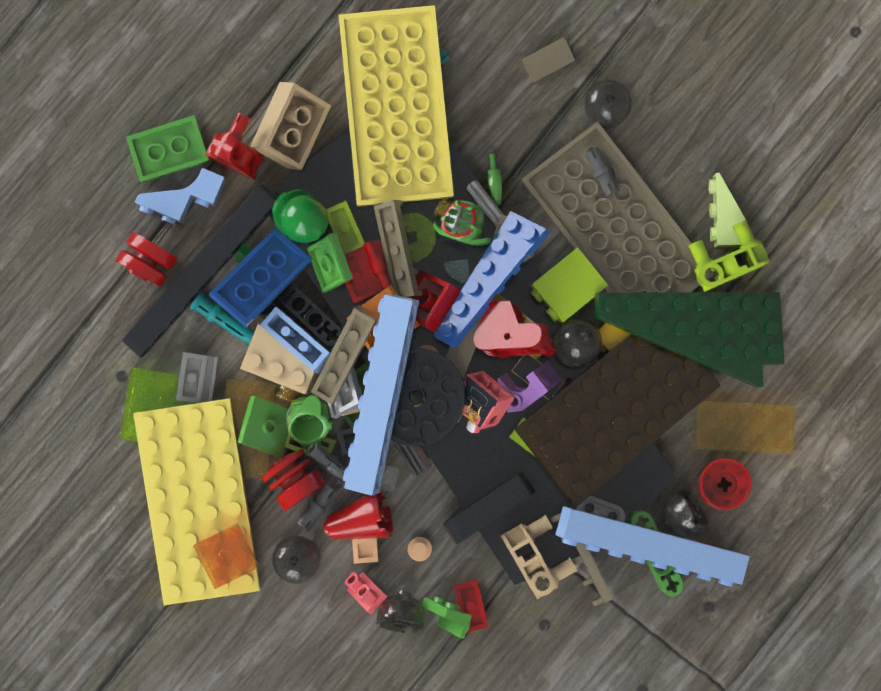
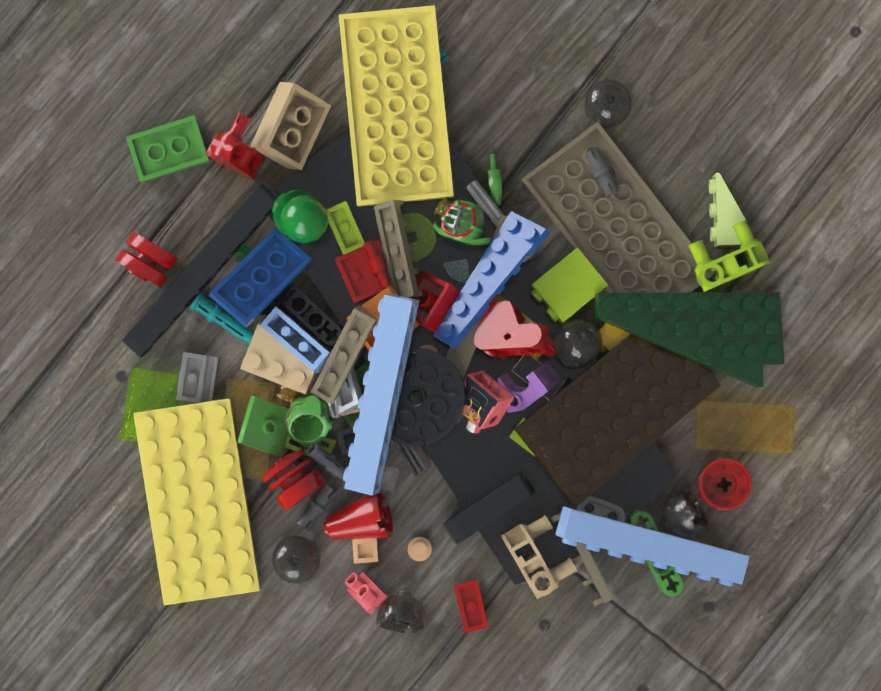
light blue arch [135,168,227,225] -> none
clear orange plate [193,523,260,589] -> none
bright green plate [307,232,353,293] -> none
bright green bracket [422,595,472,639] -> none
dark tan slope [522,37,575,83] -> none

